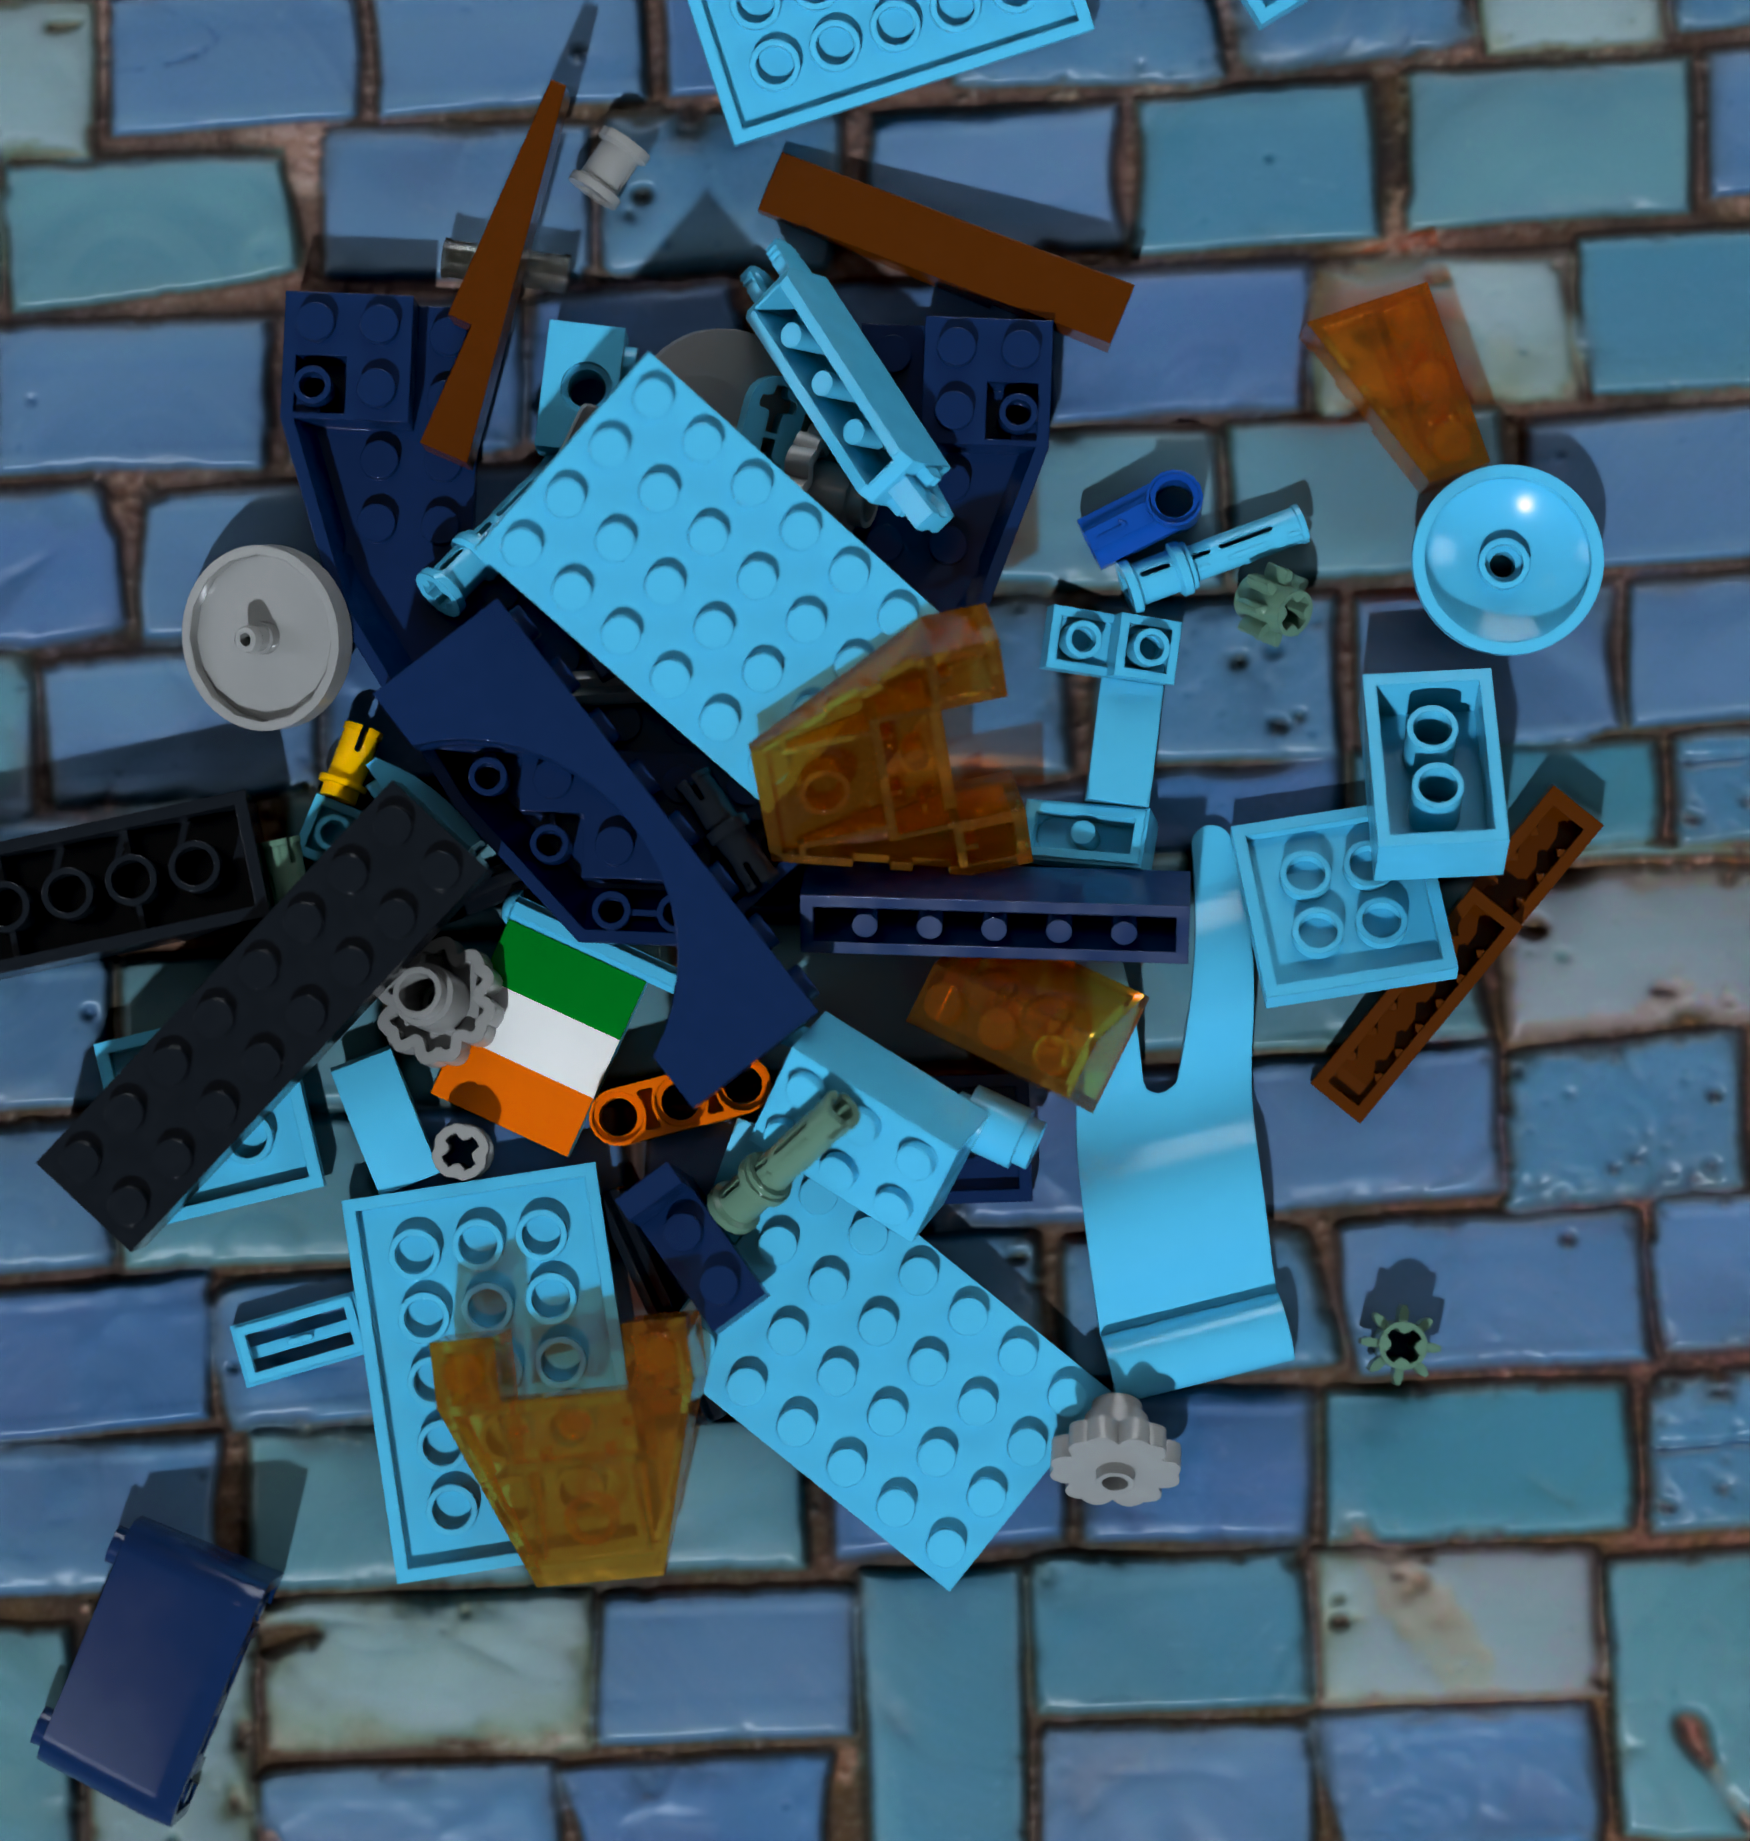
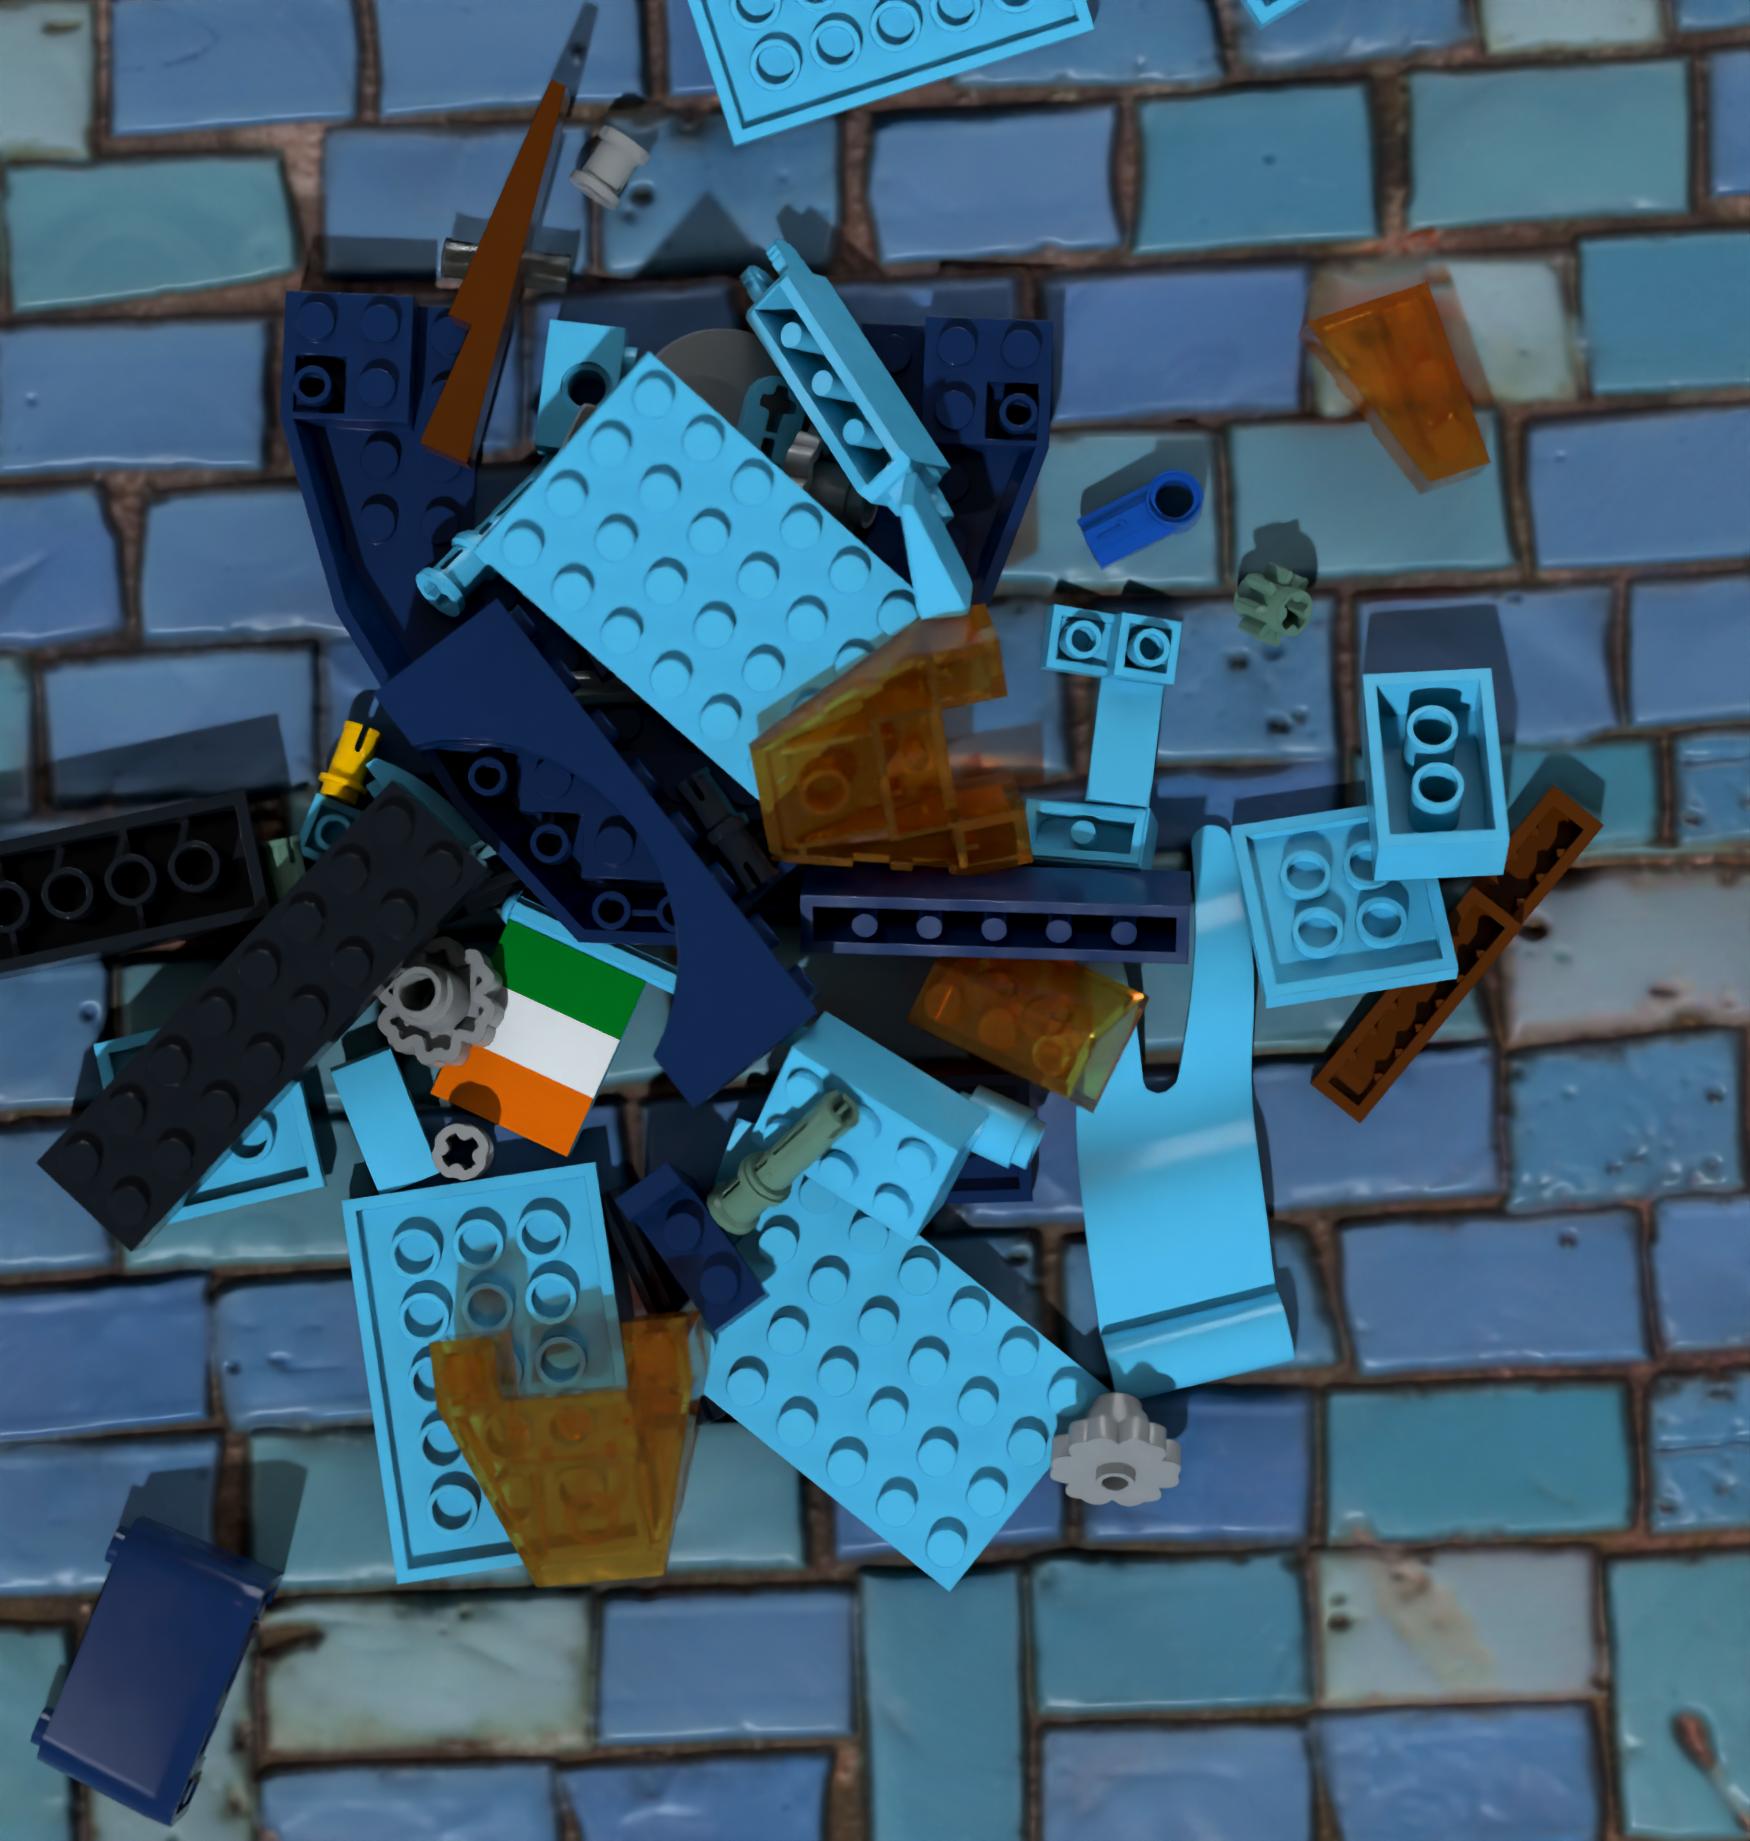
light grey piece [182,544,353,731] -> none
medium azure tile [230,1291,364,1388] -> none
orange beam [589,1061,773,1146] -> none
reddish brown slope [758,152,1135,353] -> none
medium azure pin [1115,504,1310,615] -> none
sand green gear [1358,1304,1441,1385] -> none
medium azure dish [1411,464,1604,656] -> none
none -> medium azure slope [900,472,973,620]

